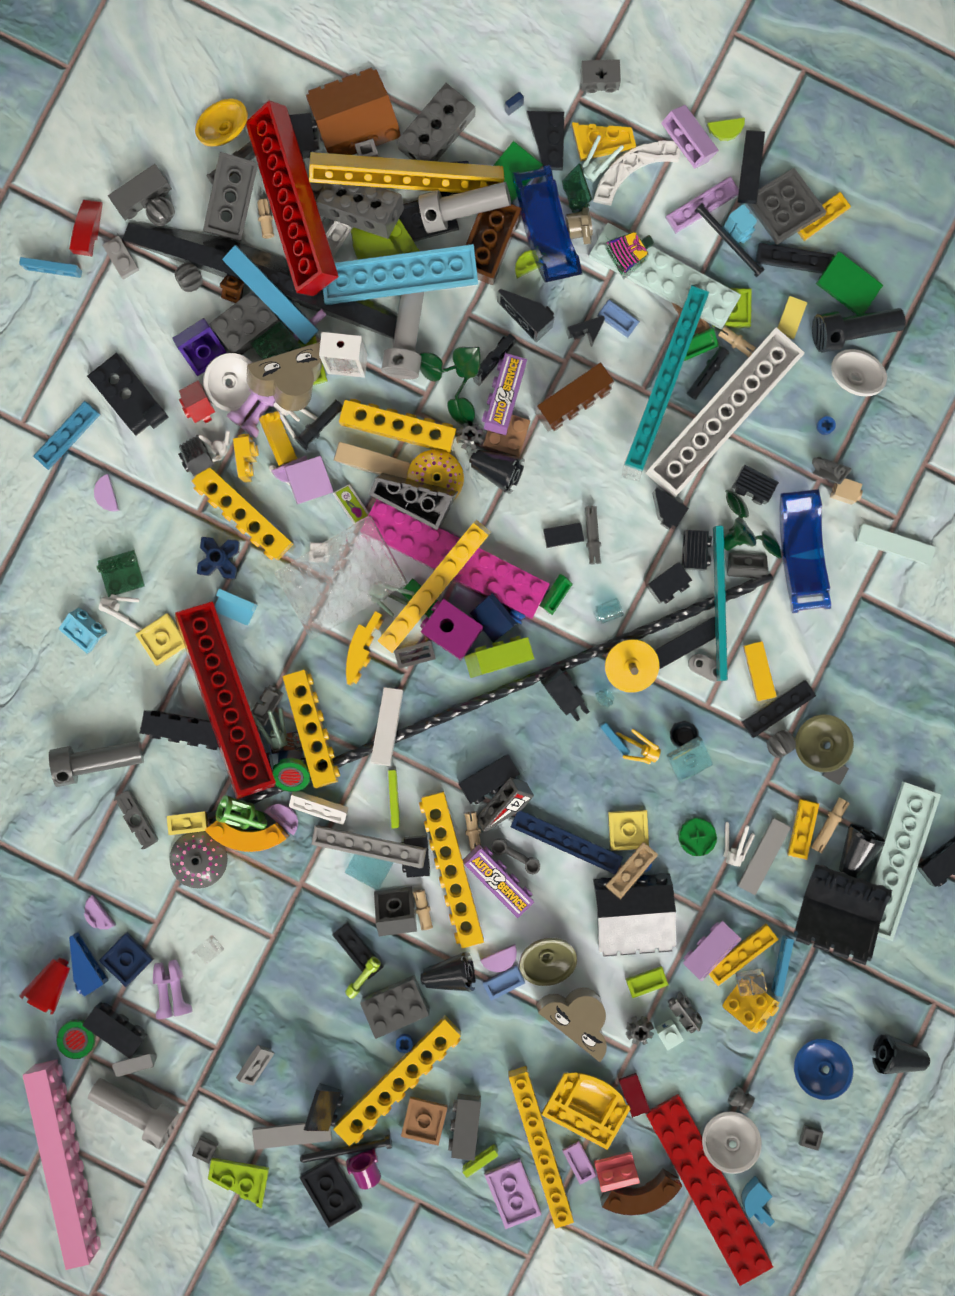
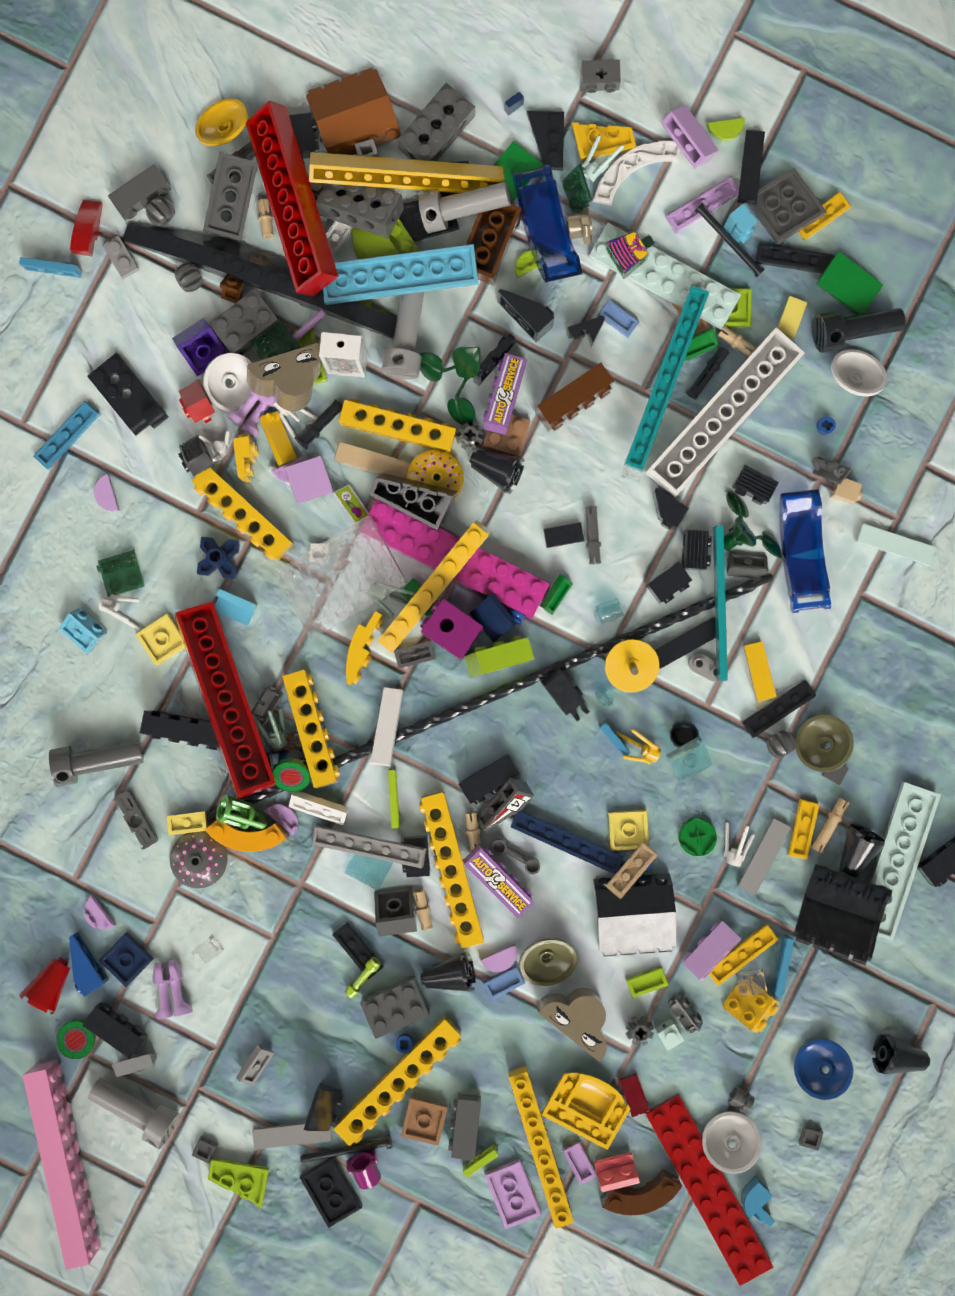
dark azure tile [222,245,319,344] -> none

